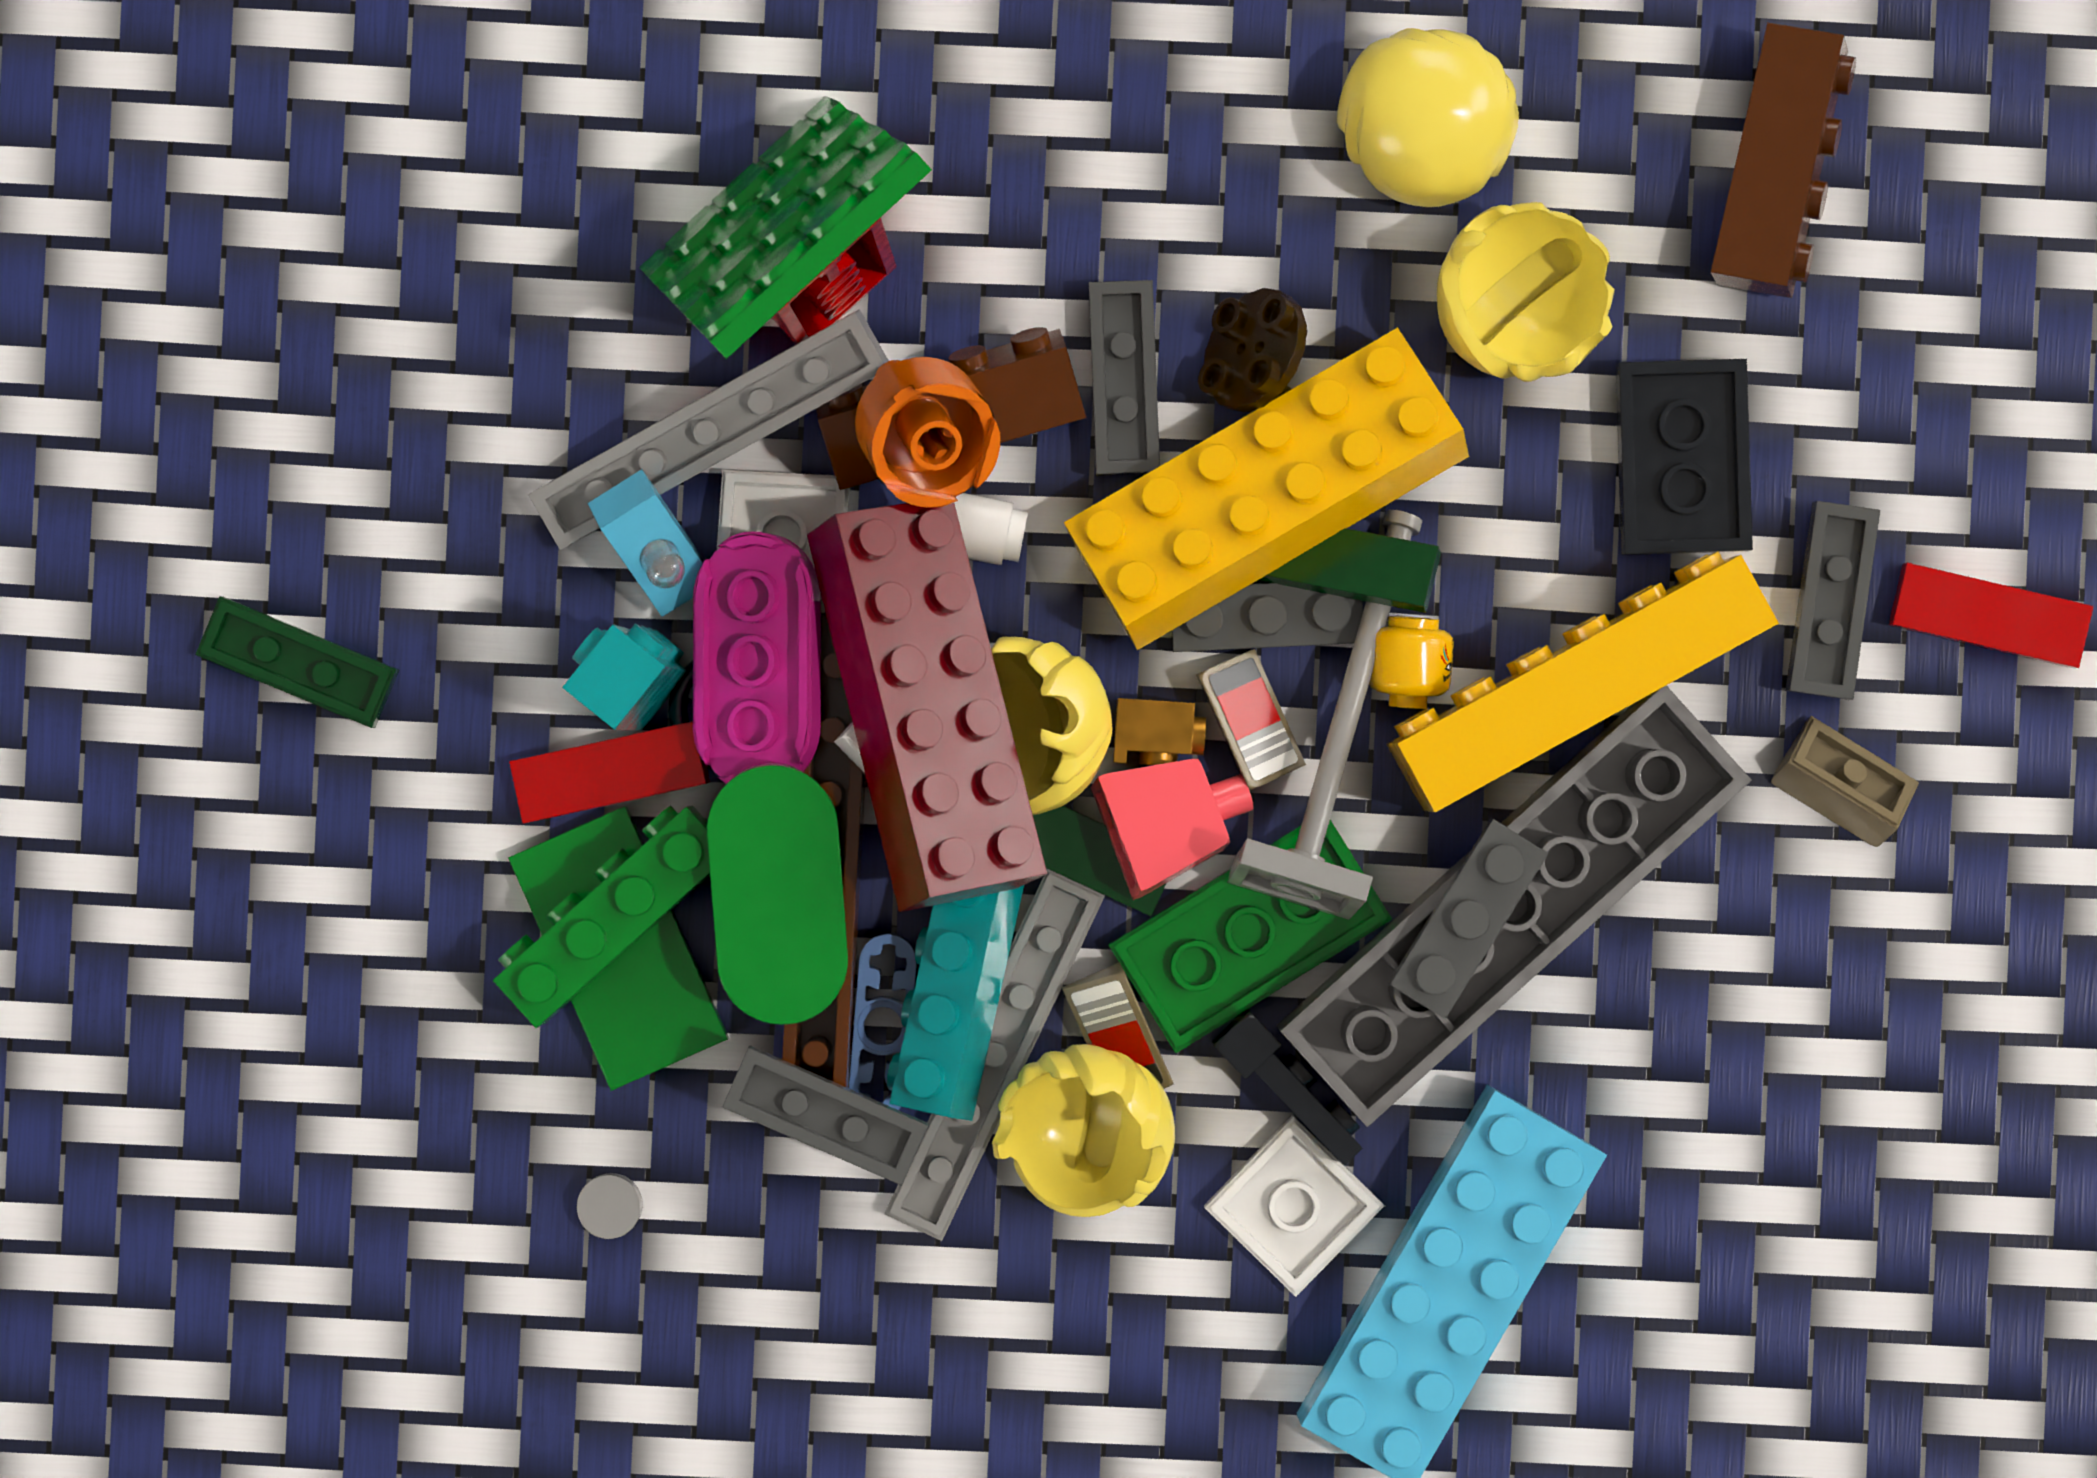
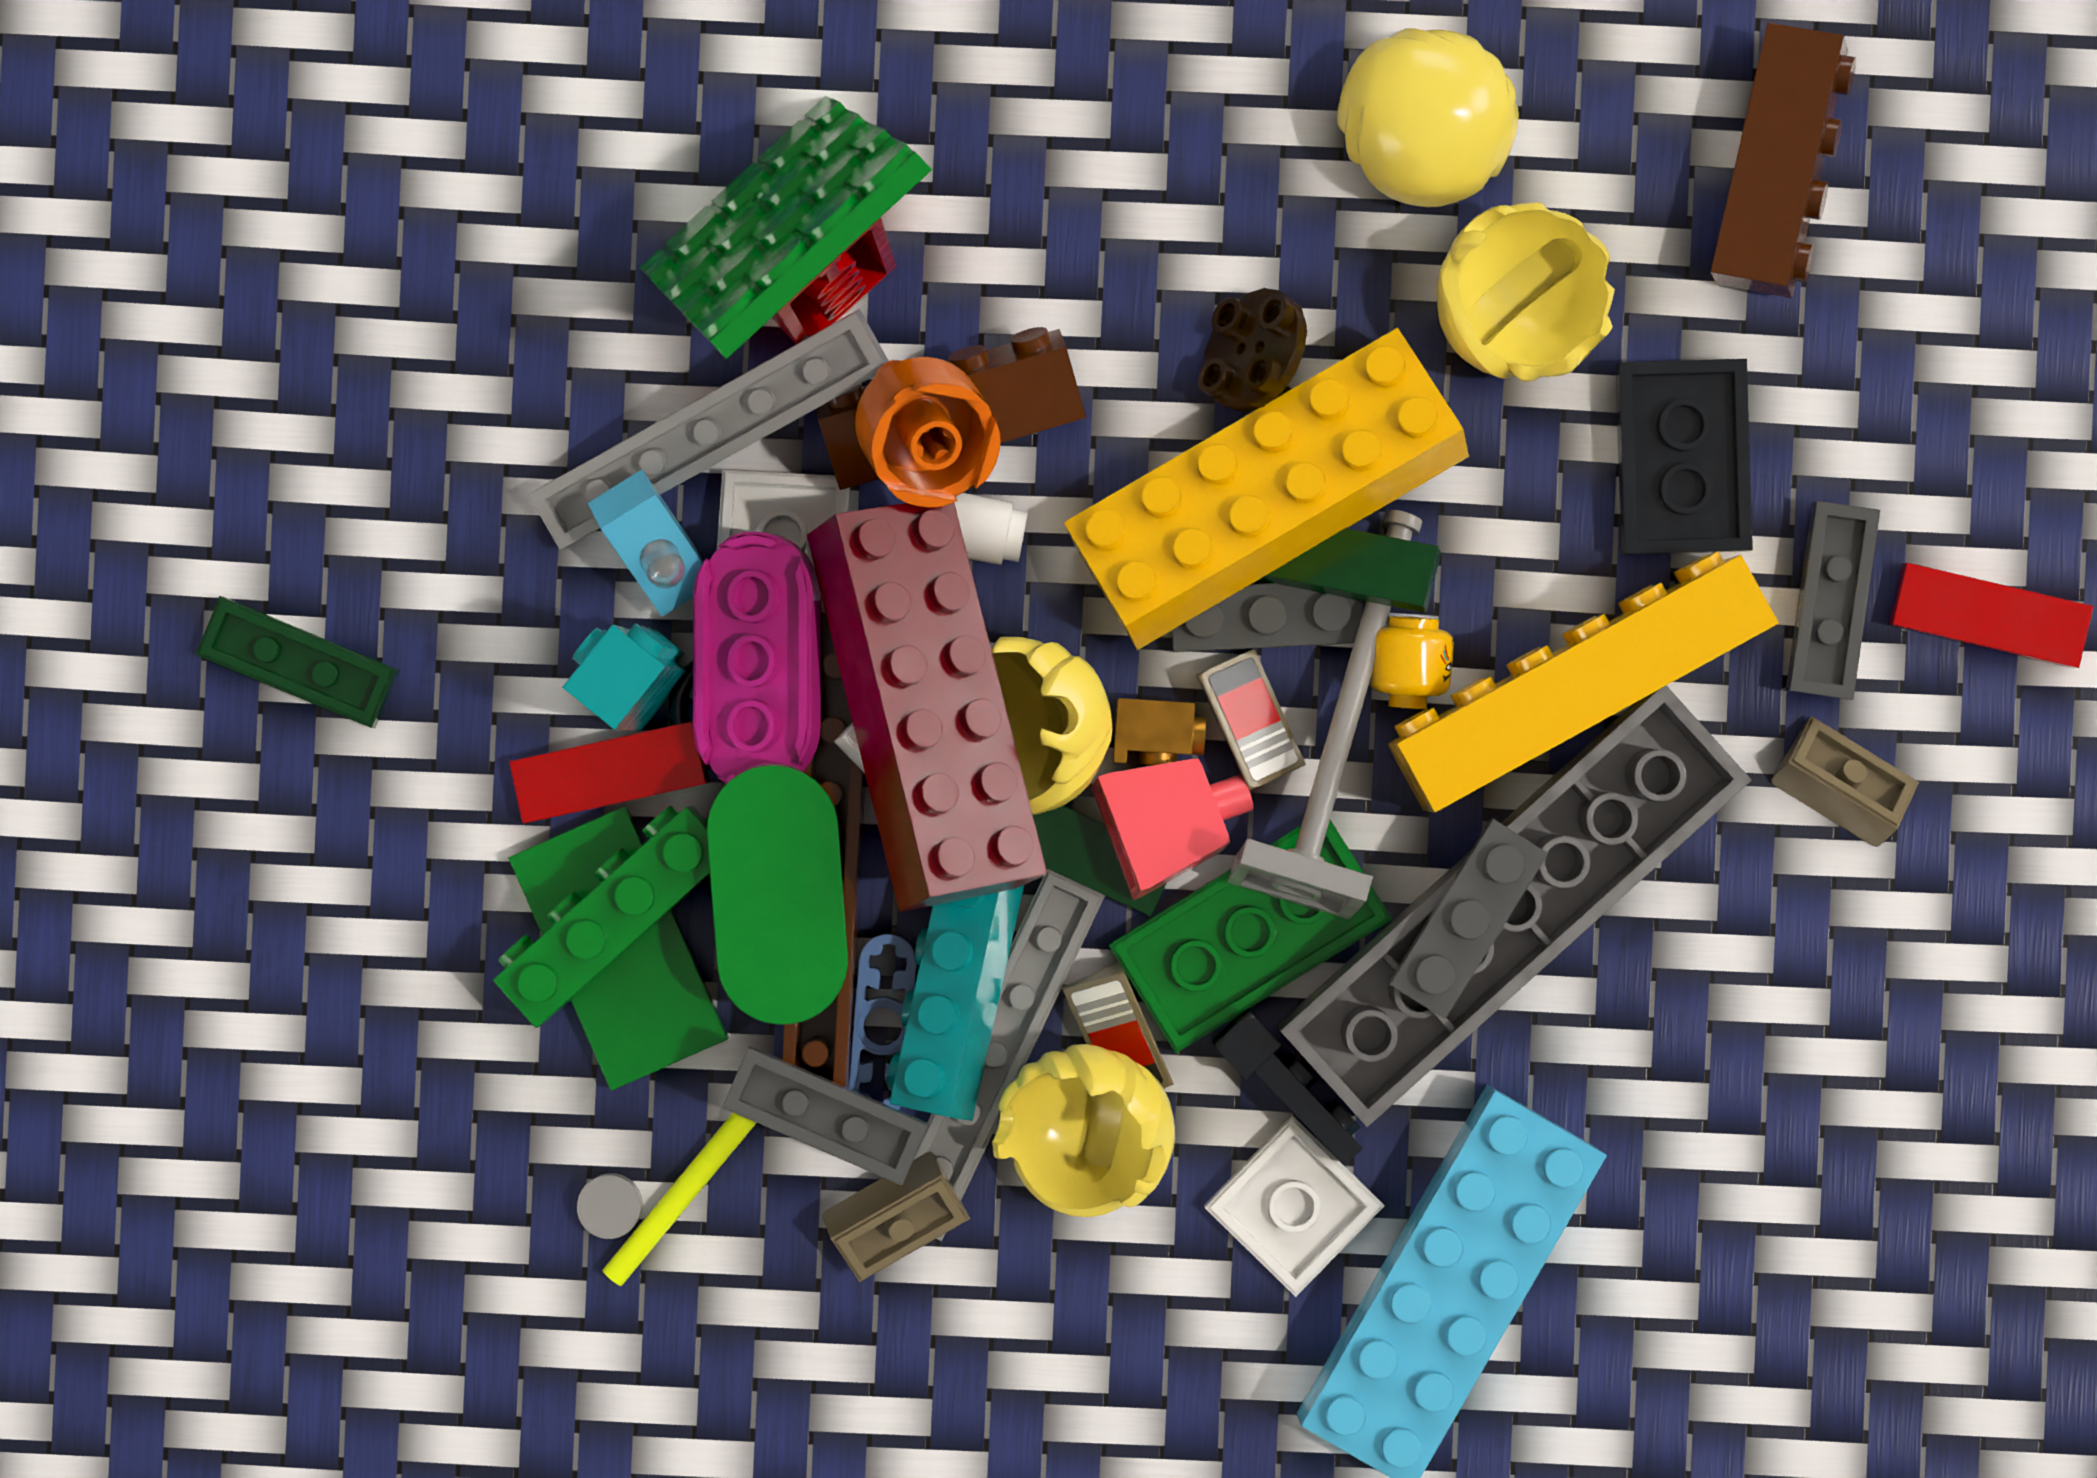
dark grey plate [1089,280,1160,476] -> none
none -> neon yellow bar [602,1112,757,1286]
none -> dark tan slope [822,1152,970,1282]

